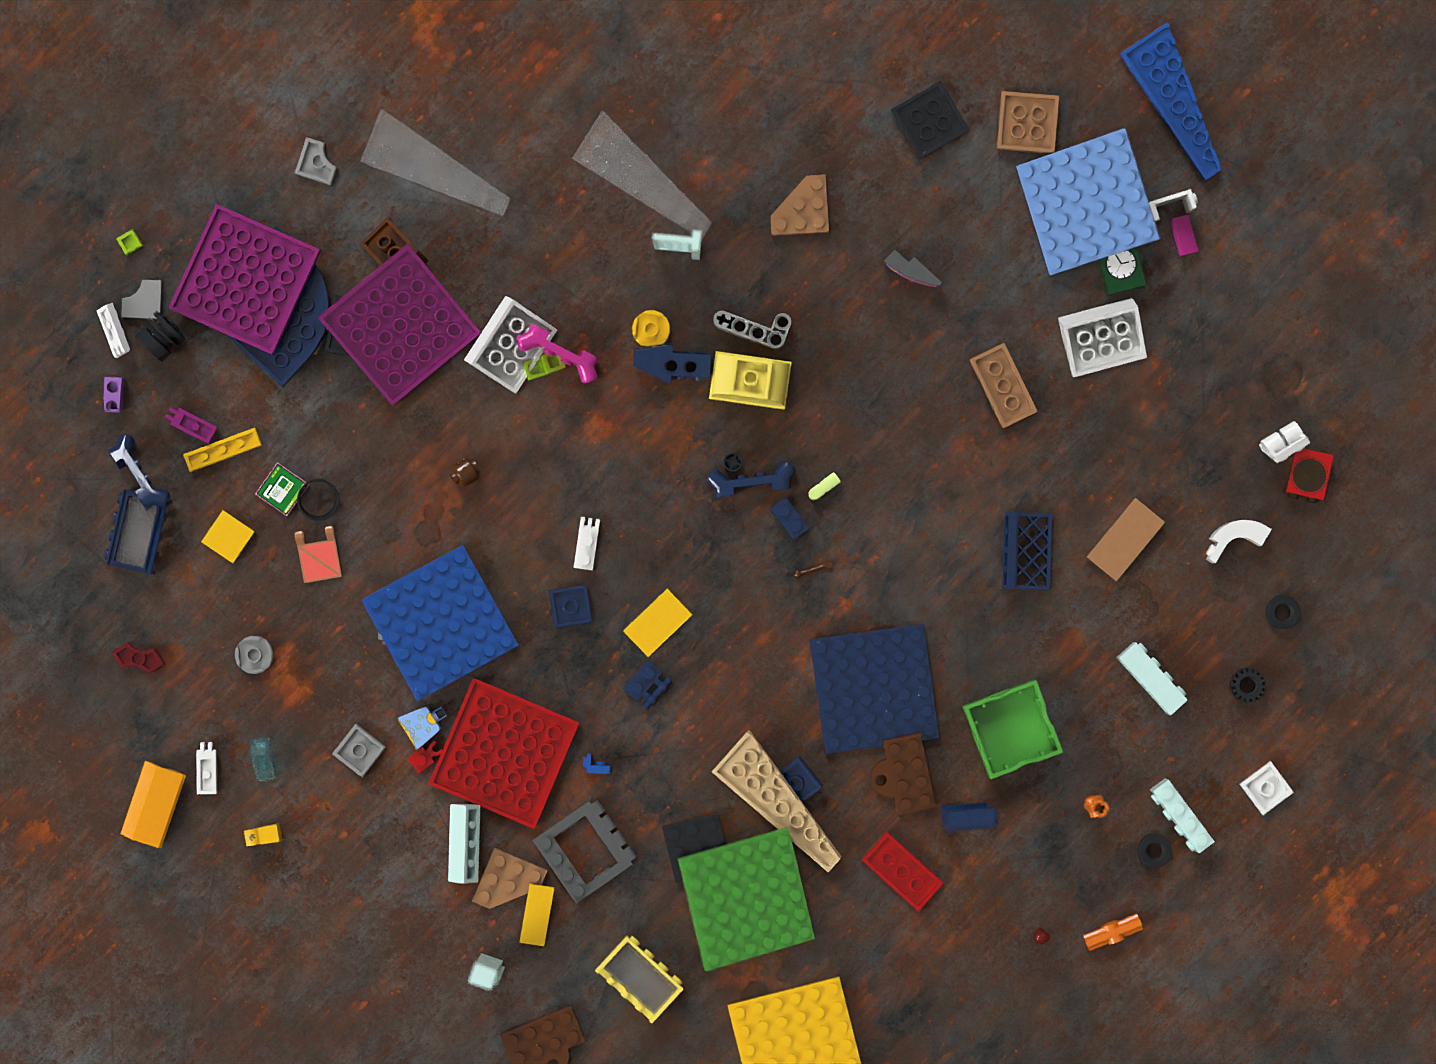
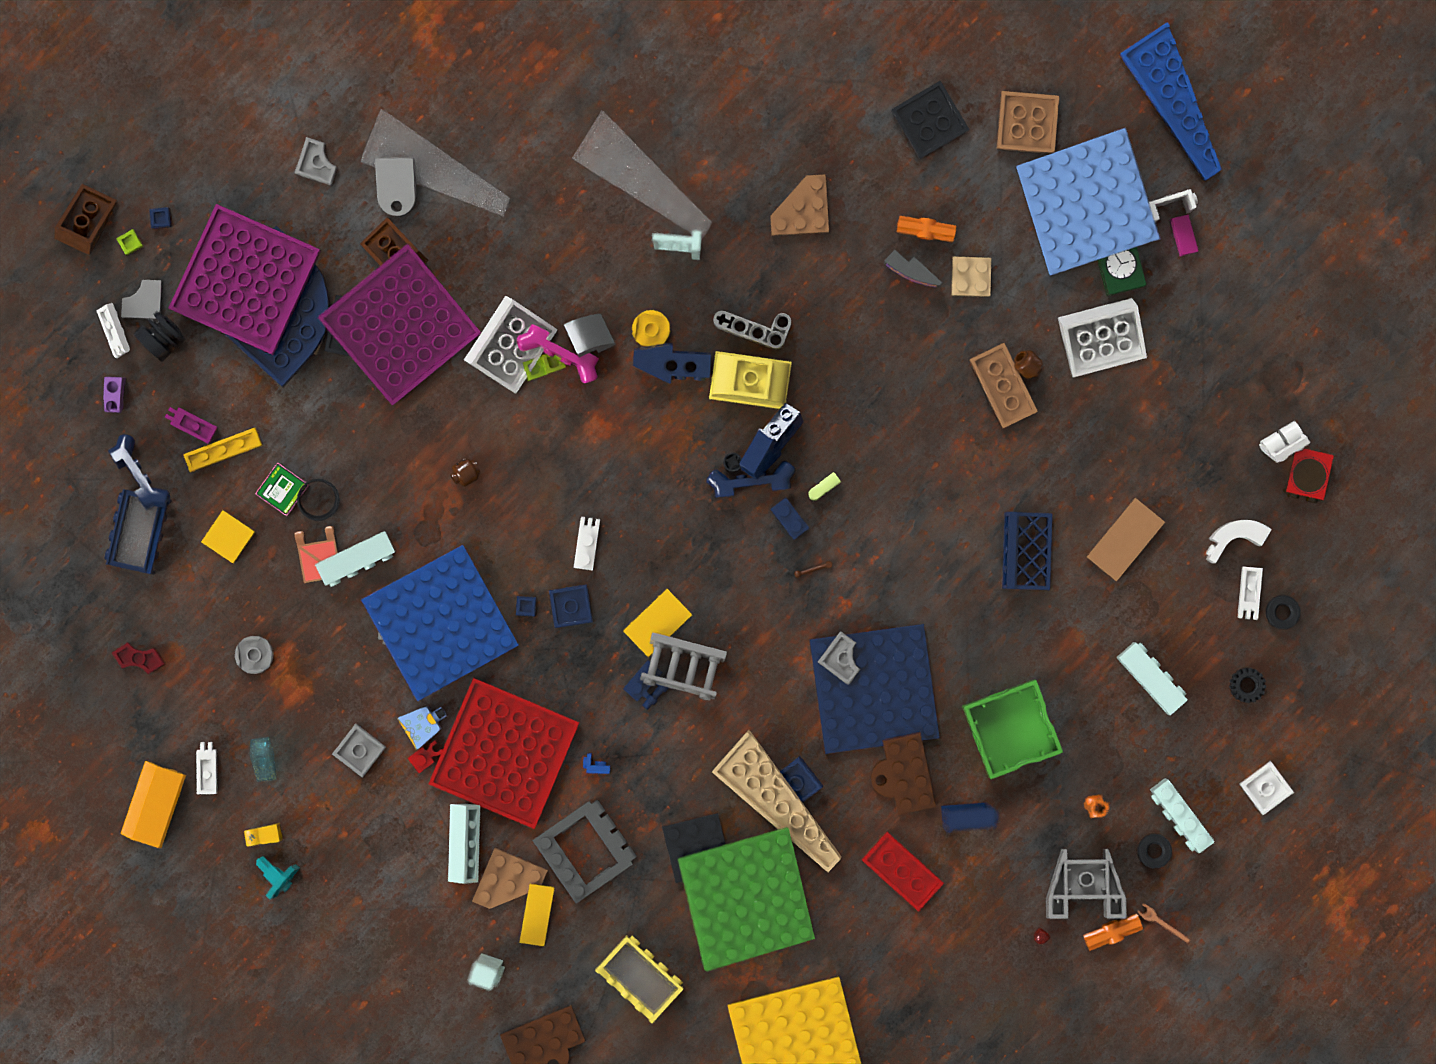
none -> reddish brown slope [55,184,117,255]
none -> dark blue tile [149,207,172,229]
none -> teal piece [256,856,300,900]
none -> light aqua brick [315,531,395,587]
none -> light grey tile [375,157,416,216]
none -> dark blue tile [516,596,536,616]
none -> dark grey slope [563,314,615,357]
none -> light grey fence [640,632,727,701]
none -> dark blue brick [739,403,804,480]
none -> light grey tile [818,631,860,685]
none -> orange piece [897,216,956,242]
none -> tan plate [951,257,991,297]
none -> reddish brown head [1014,350,1043,379]
none -> light grey wedge [1046,849,1126,919]
none -> nougat flag [1137,904,1190,943]
none -> white hinge [1238,567,1263,620]

